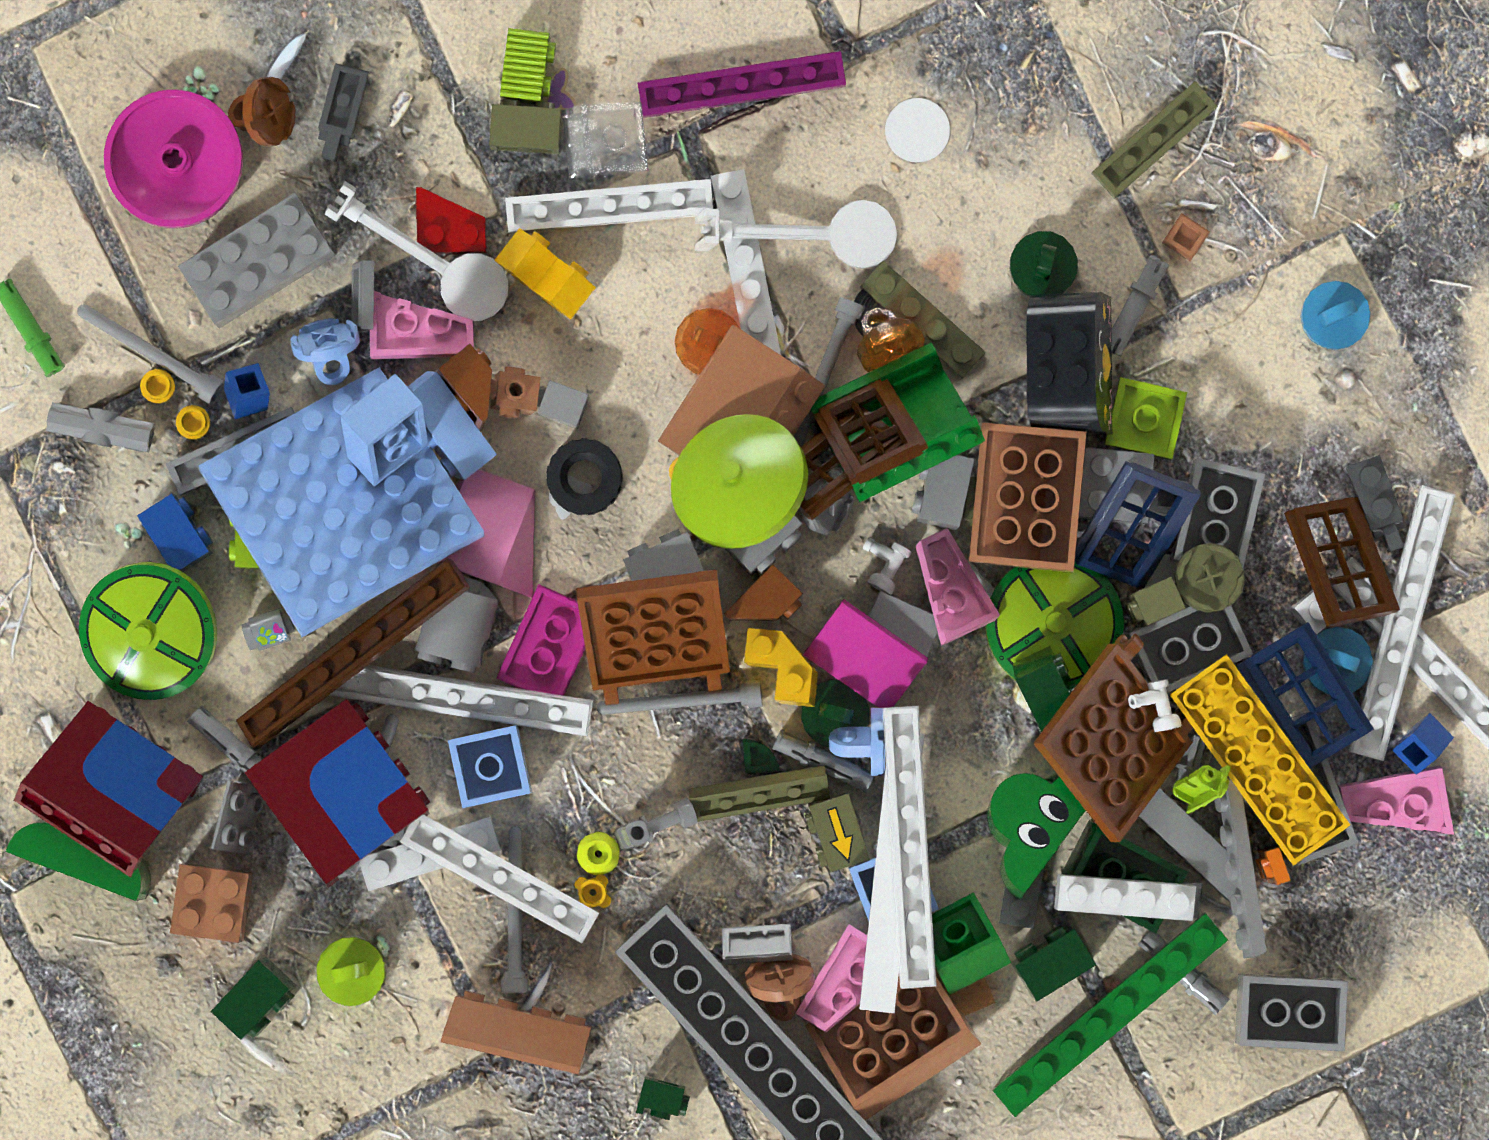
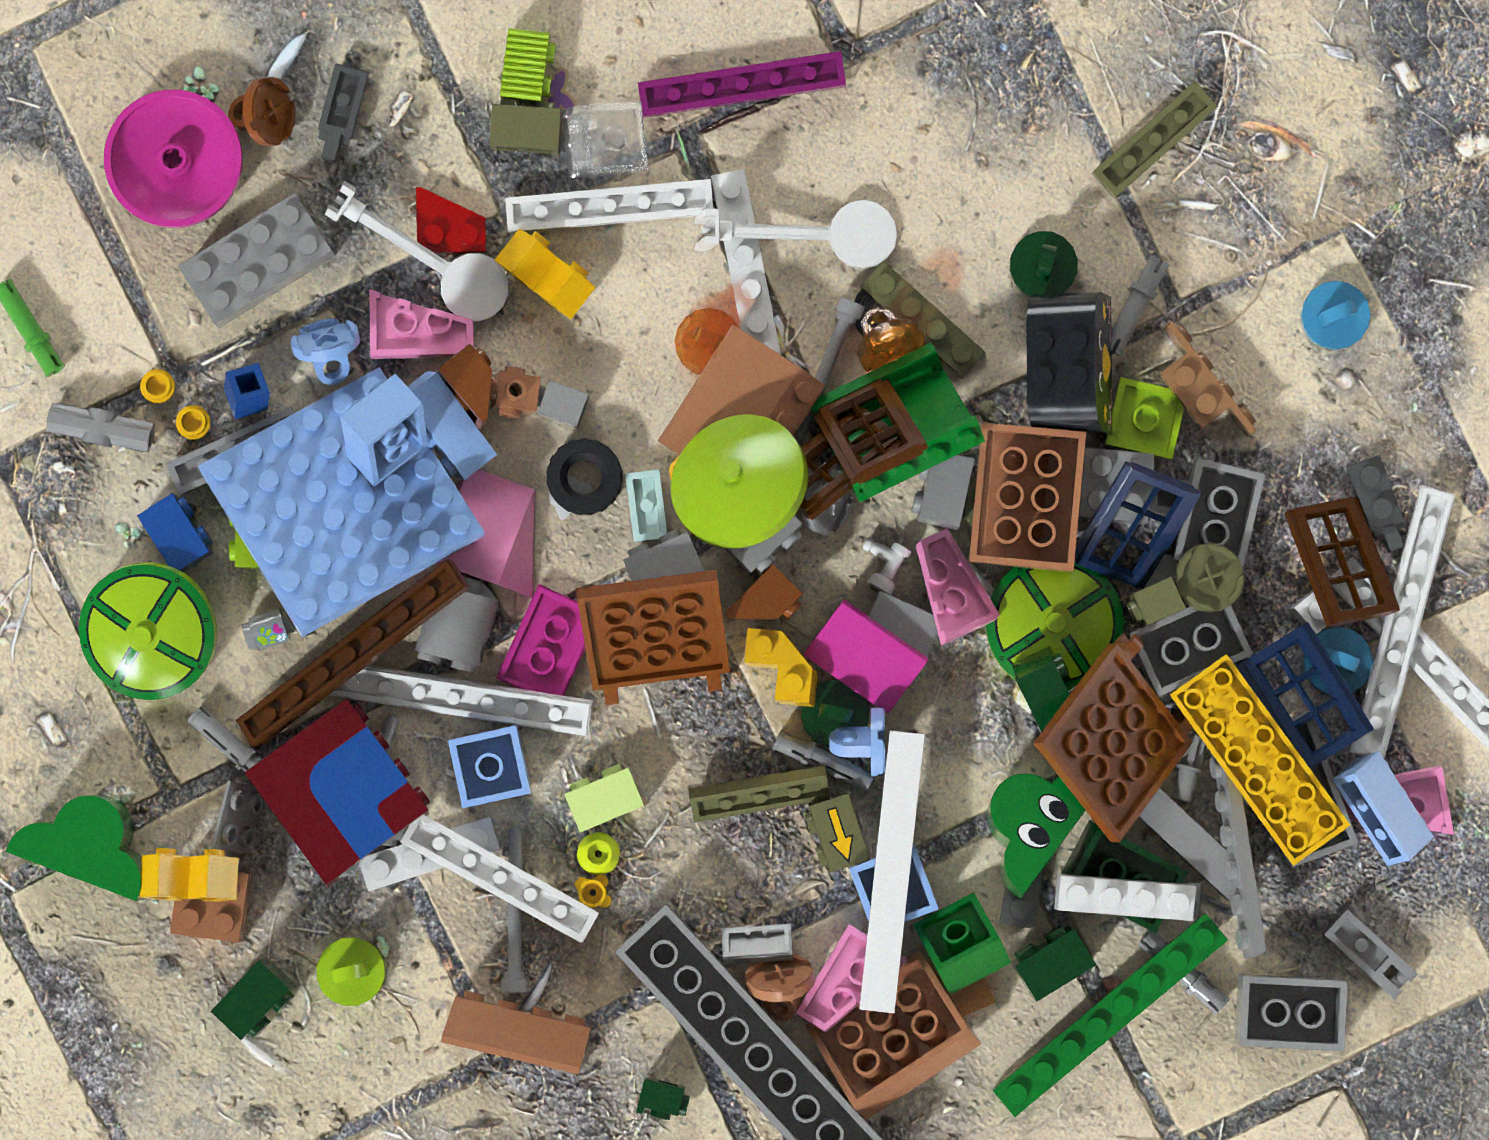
dark red panel [14,701,204,877] -> none
light grey piece [77,304,225,405] -> none
light grey tile [351,260,374,333] -> none
light grey piece [597,679,763,715] -> none
light grey bar [614,798,698,850] -> none
dark green tile [743,739,780,774] -> none
white tile [882,706,936,989] -> none
white sticker [885,98,950,163] -> none
white piece [1128,679,1182,732] -> none
nougat tile [1162,213,1210,261] -> none
lime hinge [1173,765,1231,814] -> none
orange plate [1255,846,1291,885] -> none
blue brick [1392,713,1454,775] -> none
none -> yellow brick [139,848,239,902]
none -> yellowish green brick [564,764,645,832]
none -> light aqua plate [625,469,668,543]
none -> medium nougat bracket [1159,321,1256,437]
none -> light grey plate [1323,909,1418,1000]
none -> light blue brick [1333,751,1434,866]

